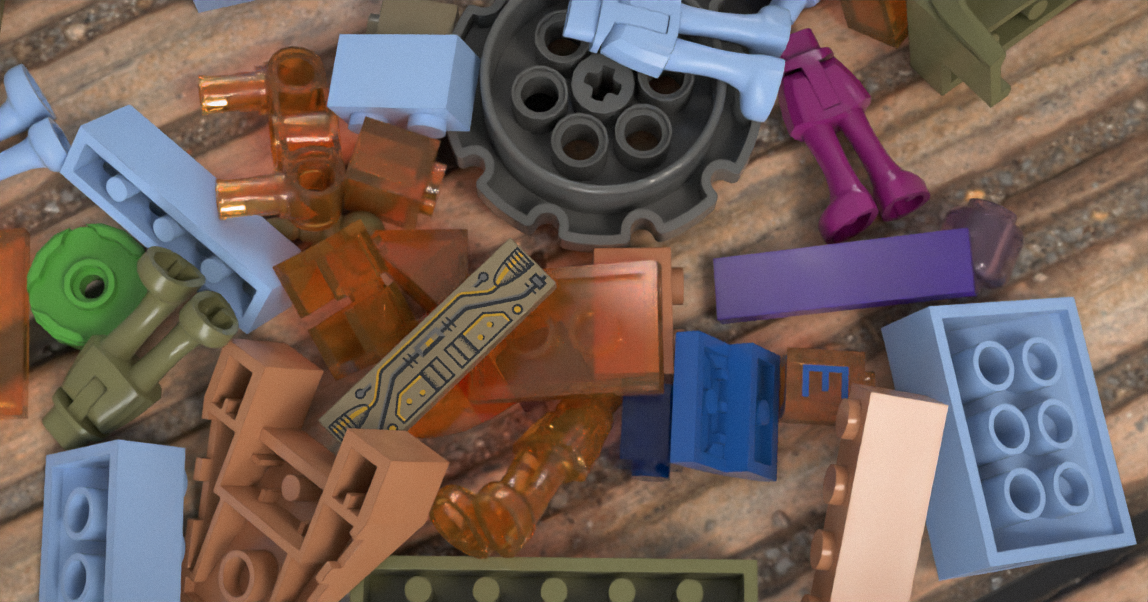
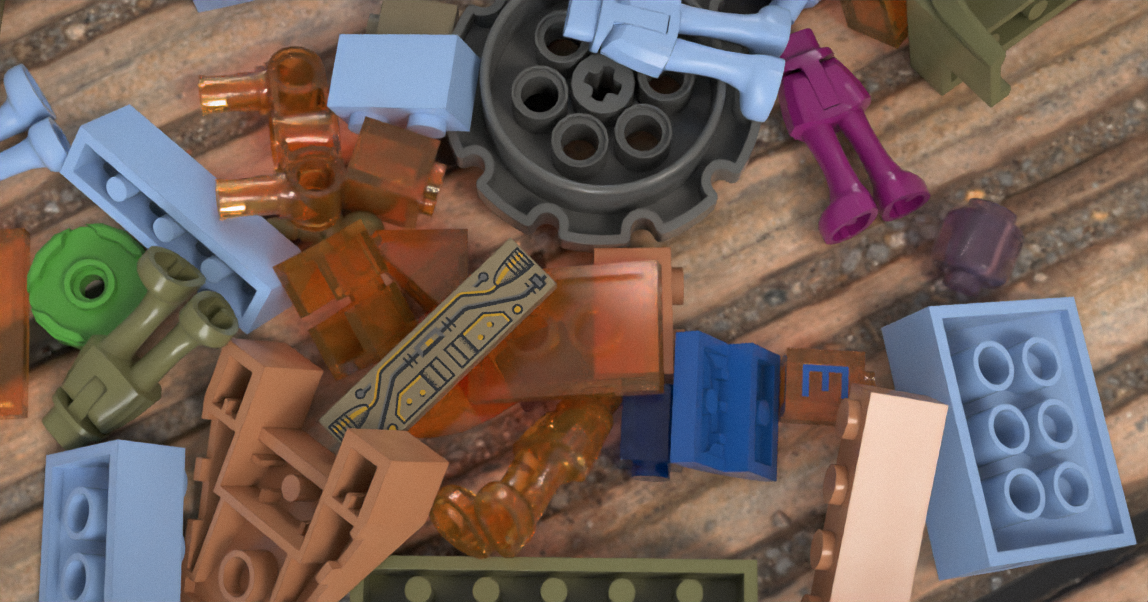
dark purple tile [713,228,976,324] -> none

